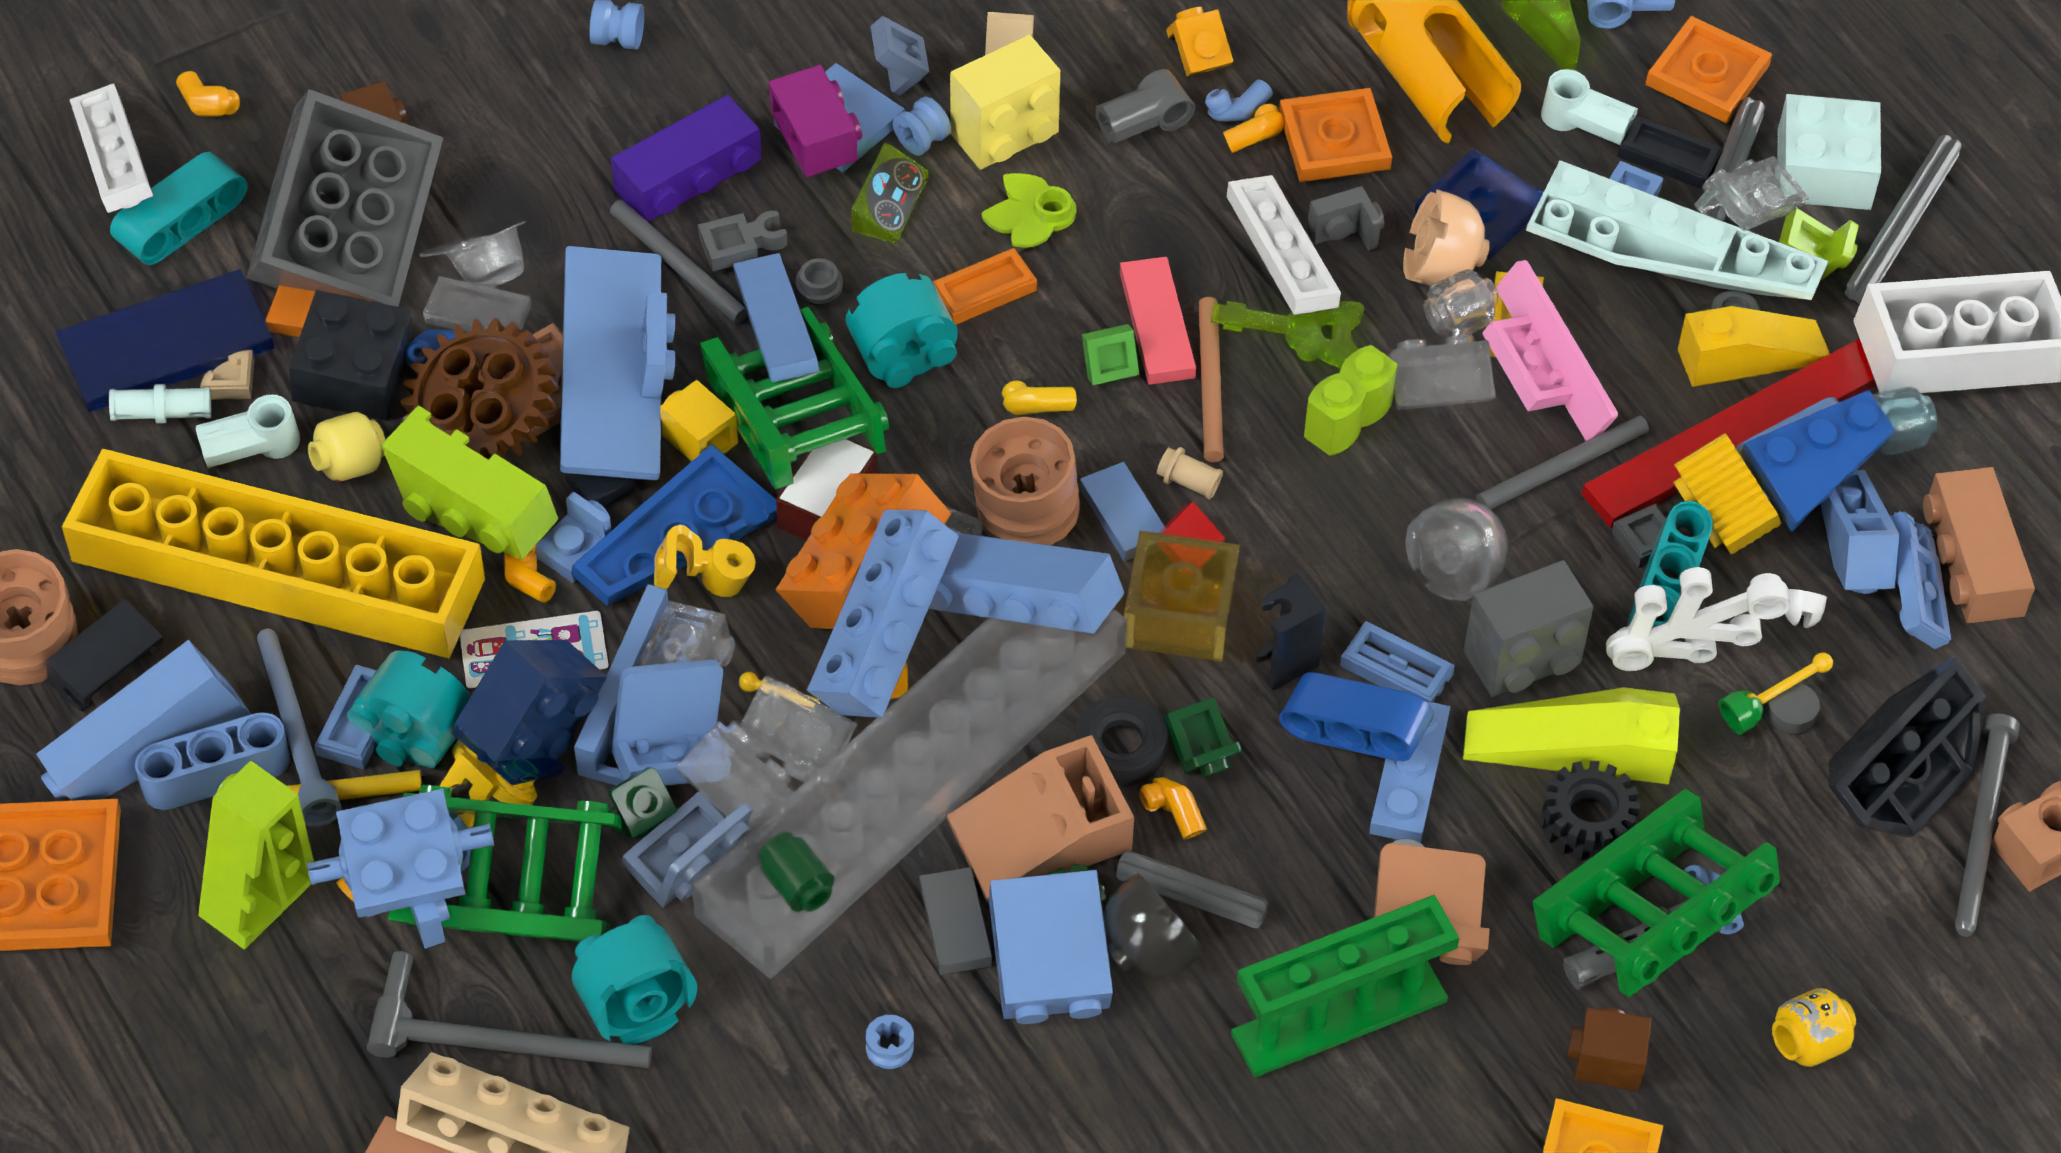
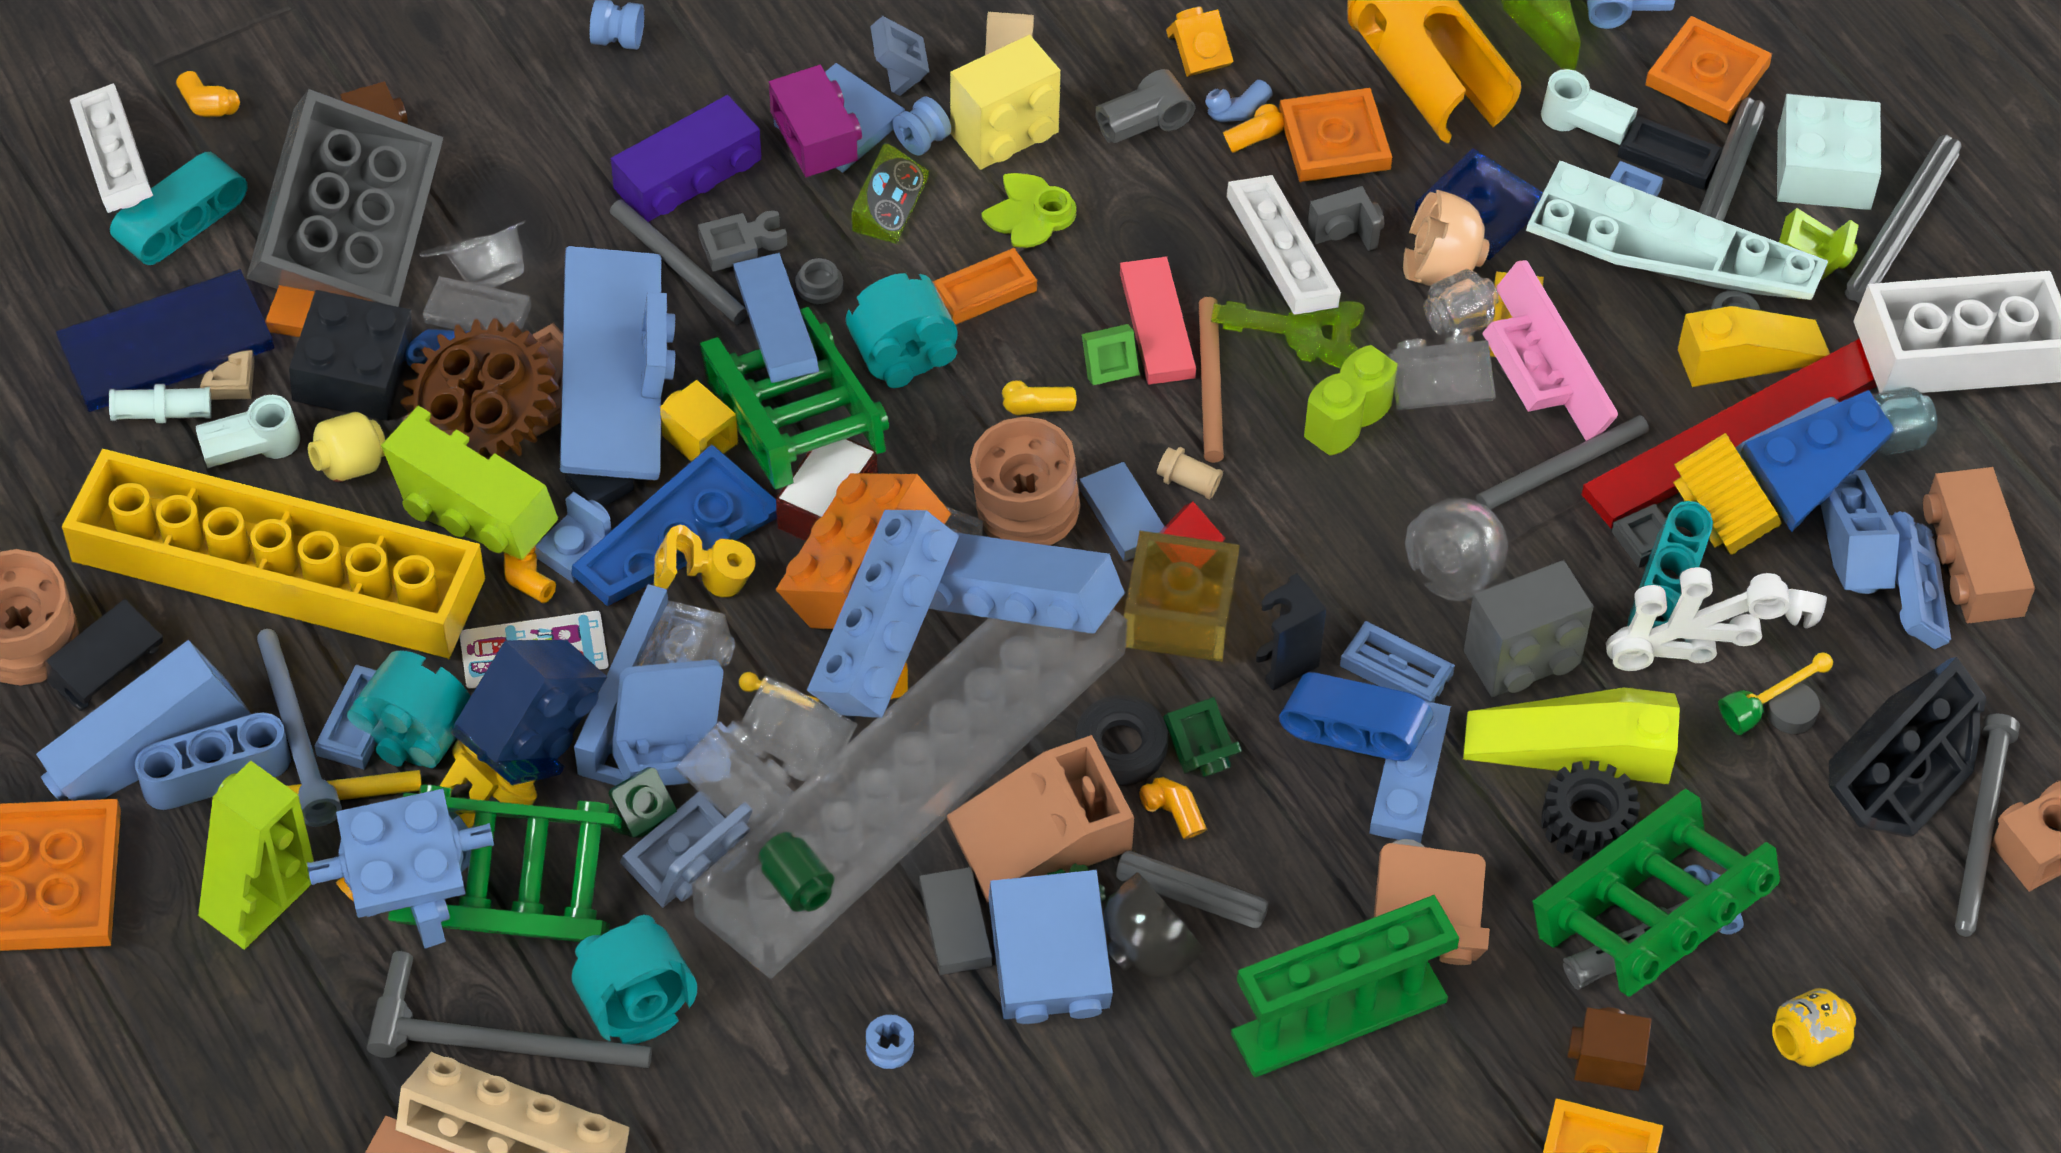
clear bracket [1694,156,1809,231] -> none

